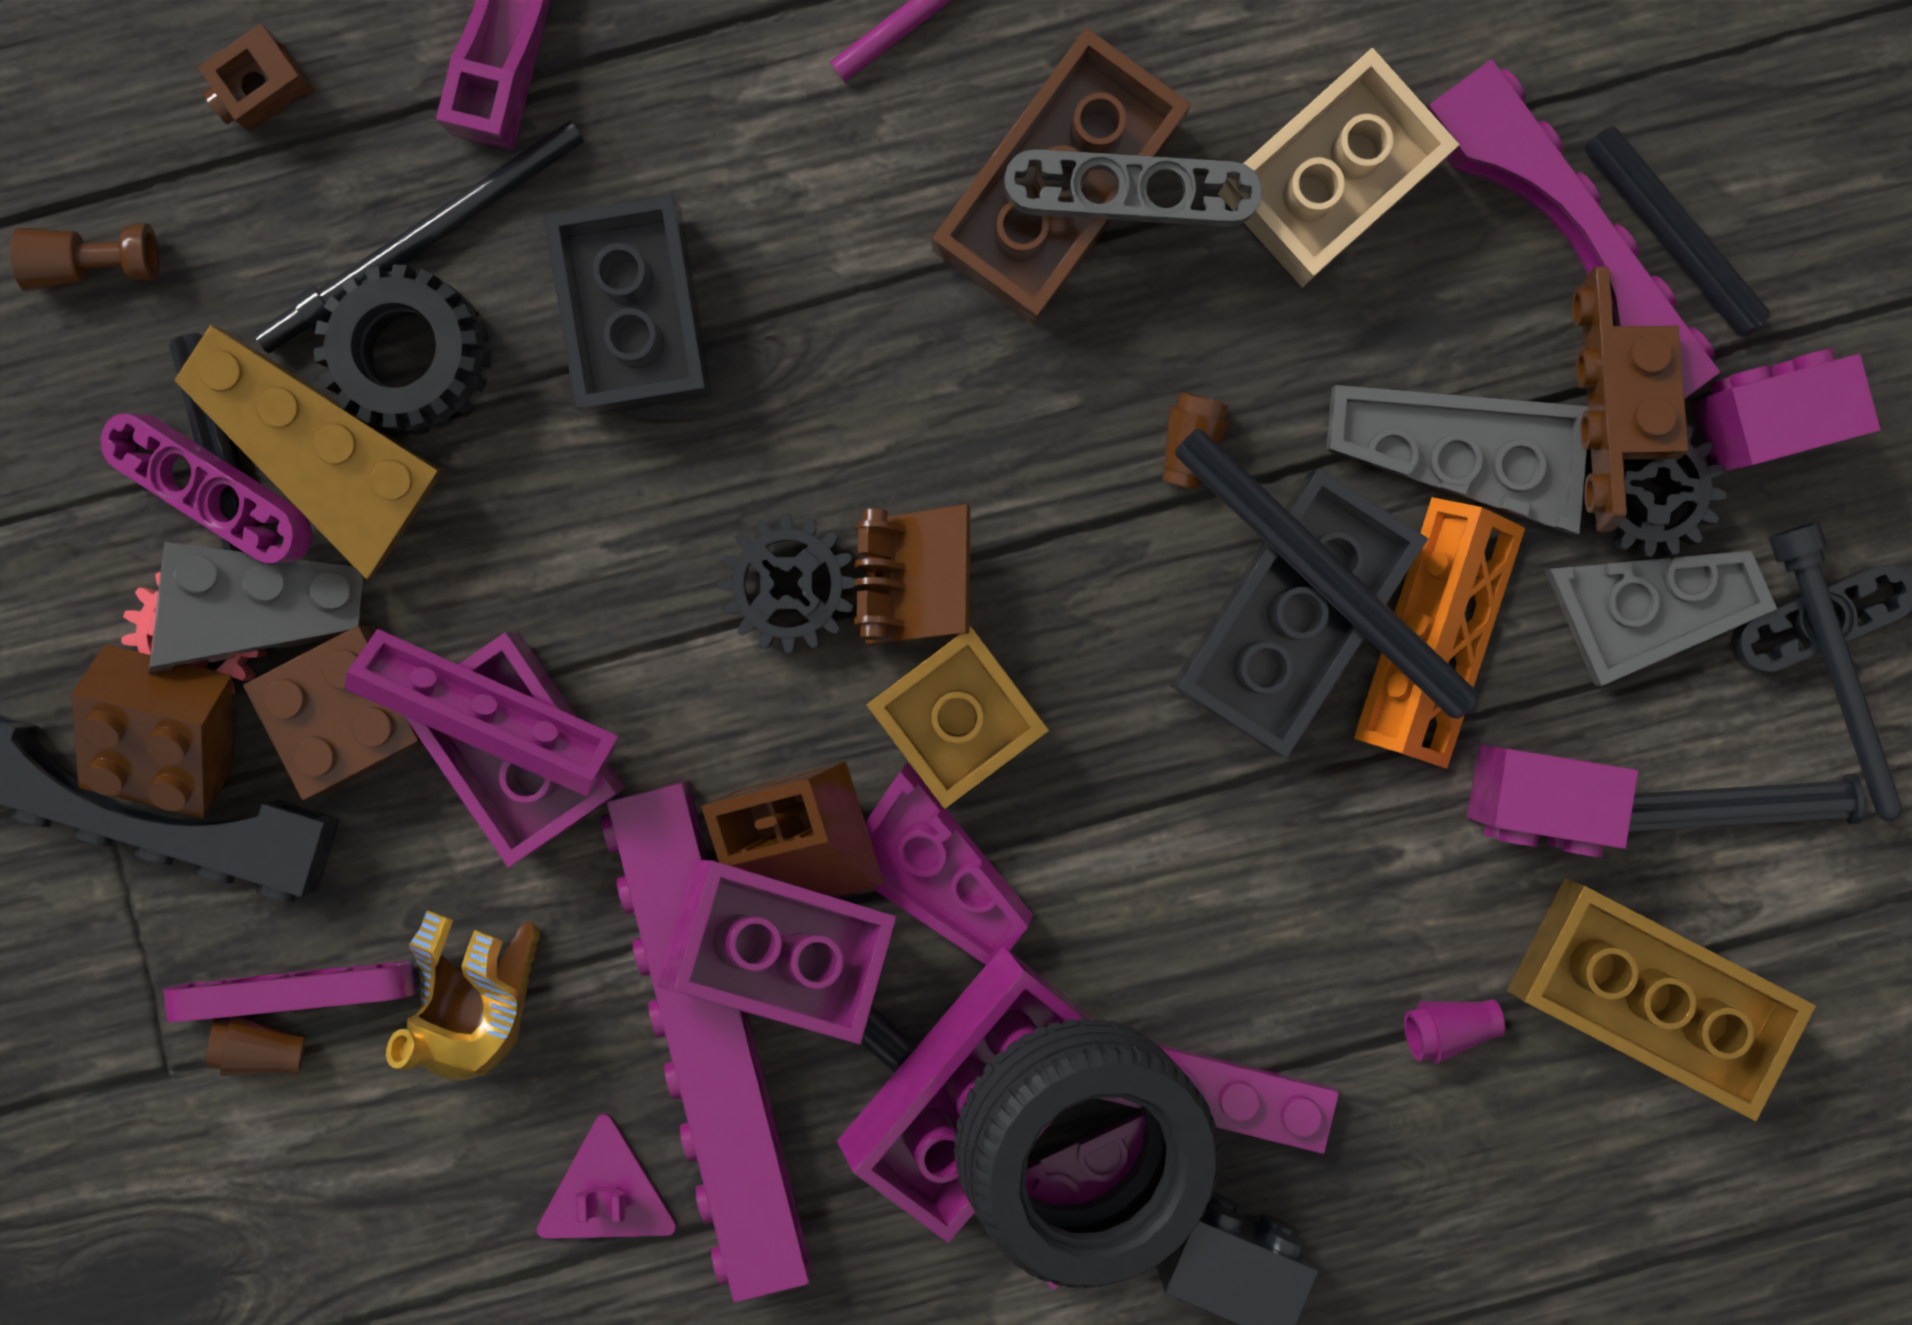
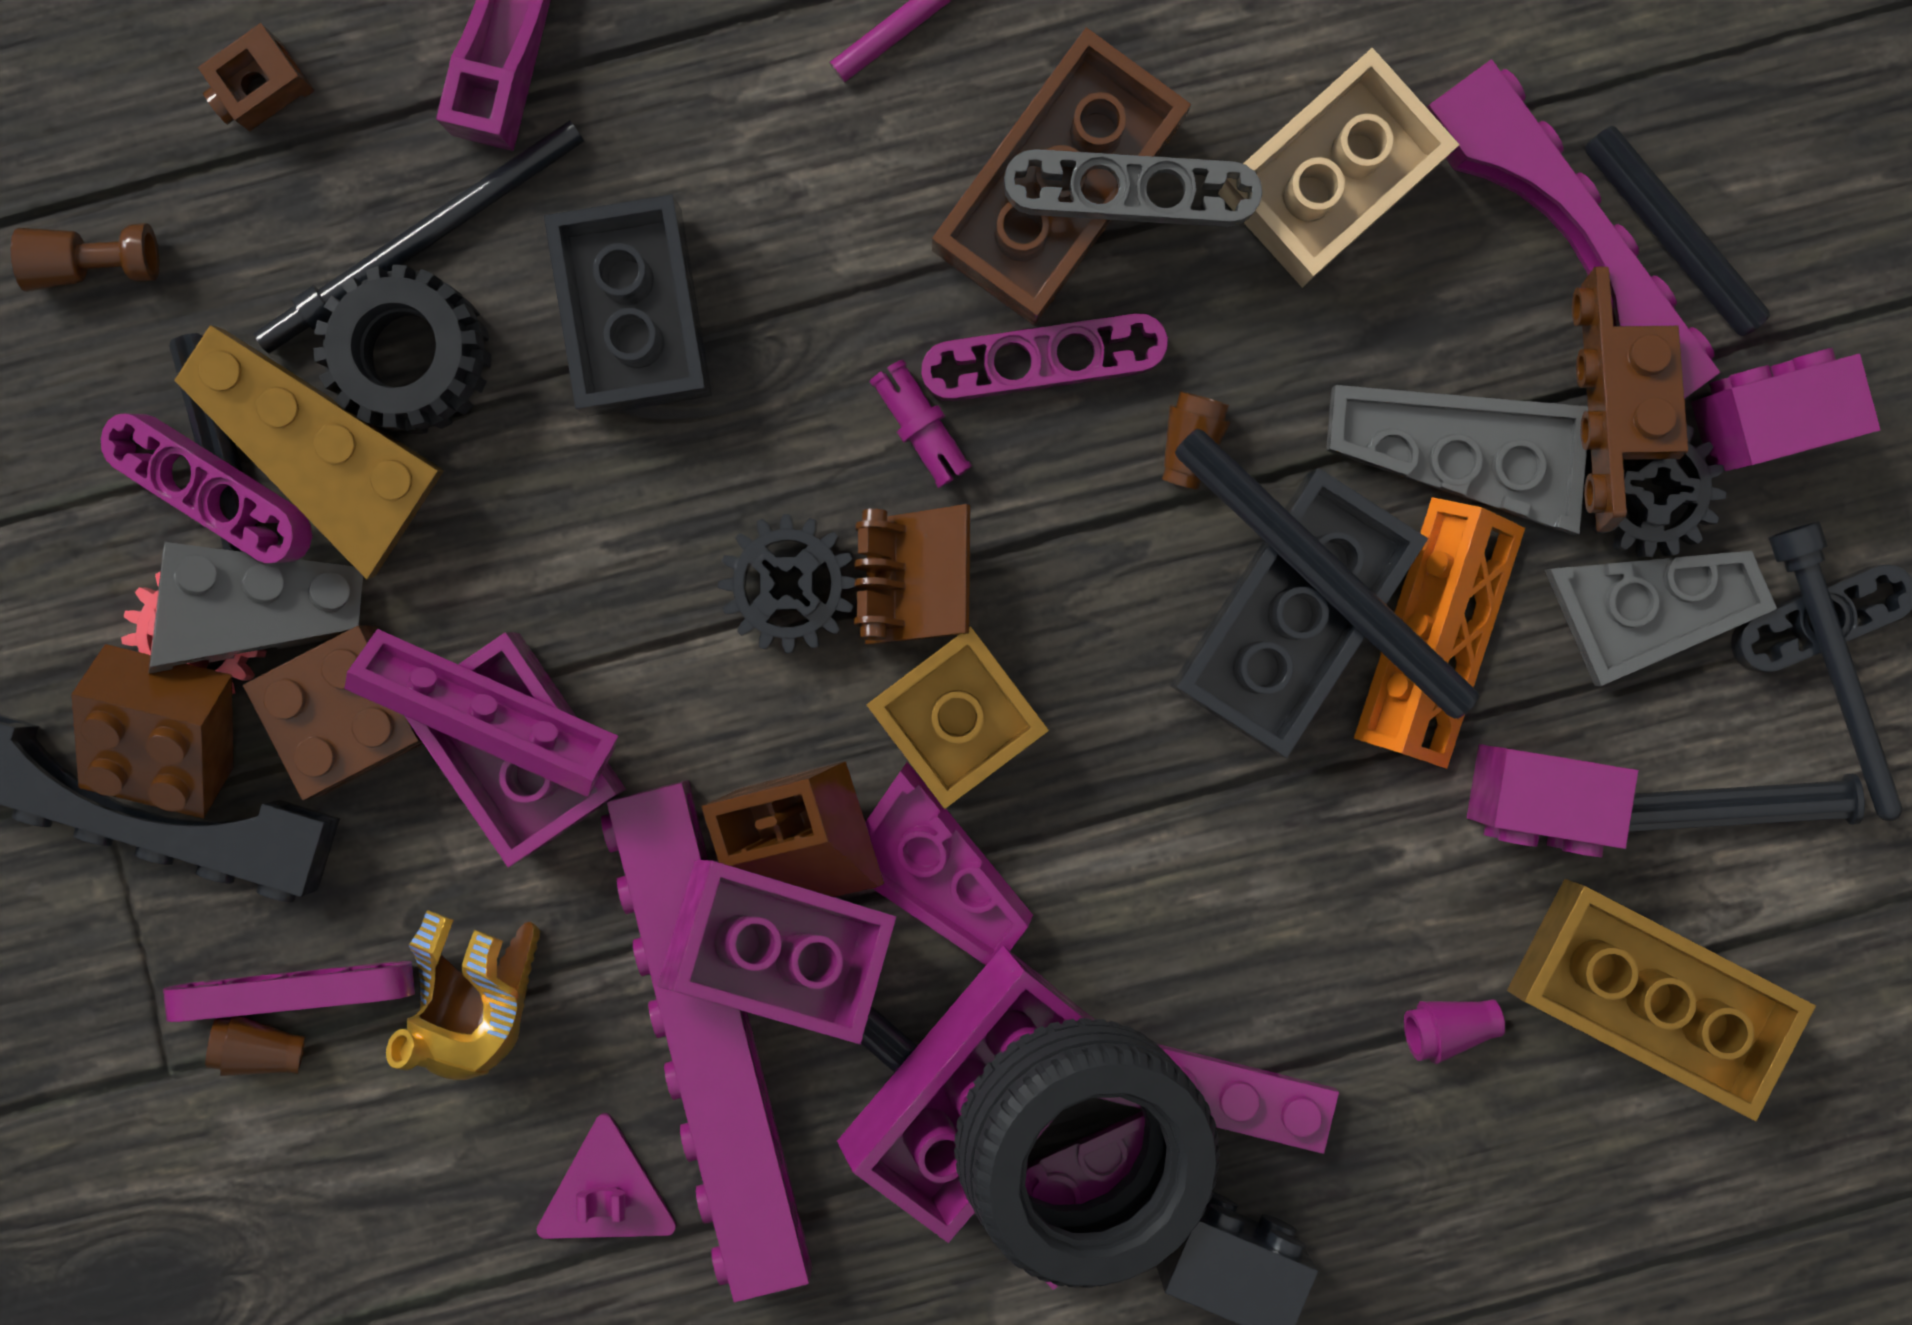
none -> magenta pin [869,359,972,488]
none -> magenta beam [921,314,1168,401]

